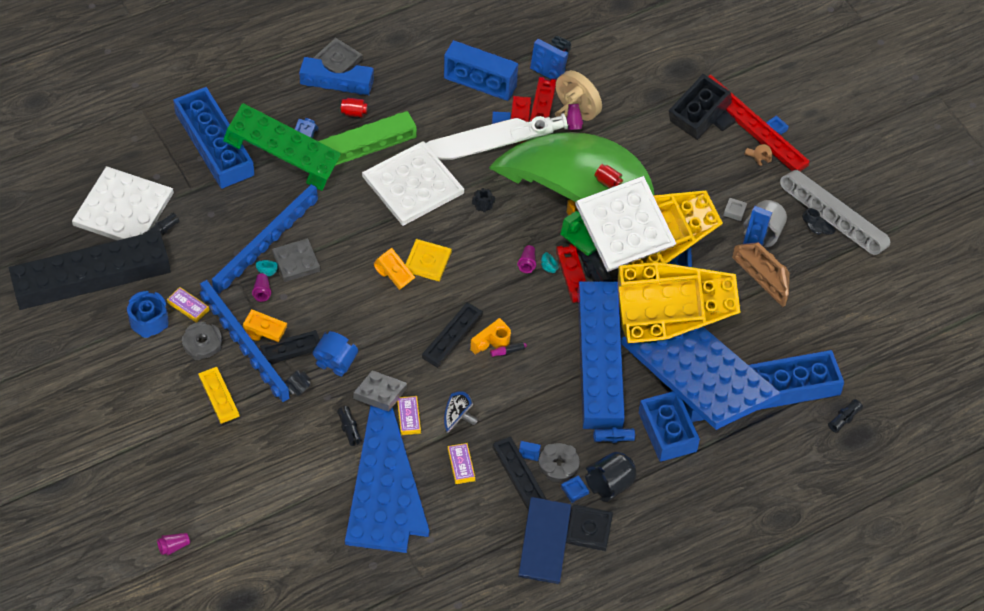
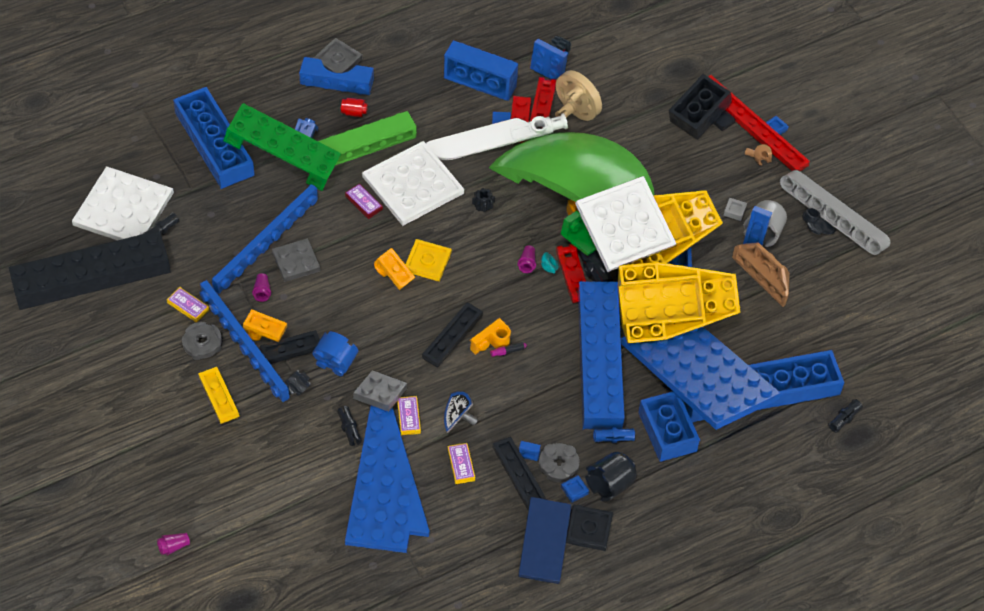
blue brick [127,291,169,338] -> none
teal animal [256,260,278,276] -> none
magenta cone [567,104,583,130] -> none
red brick [594,164,623,189] -> none
none -> tile [345,183,383,219]

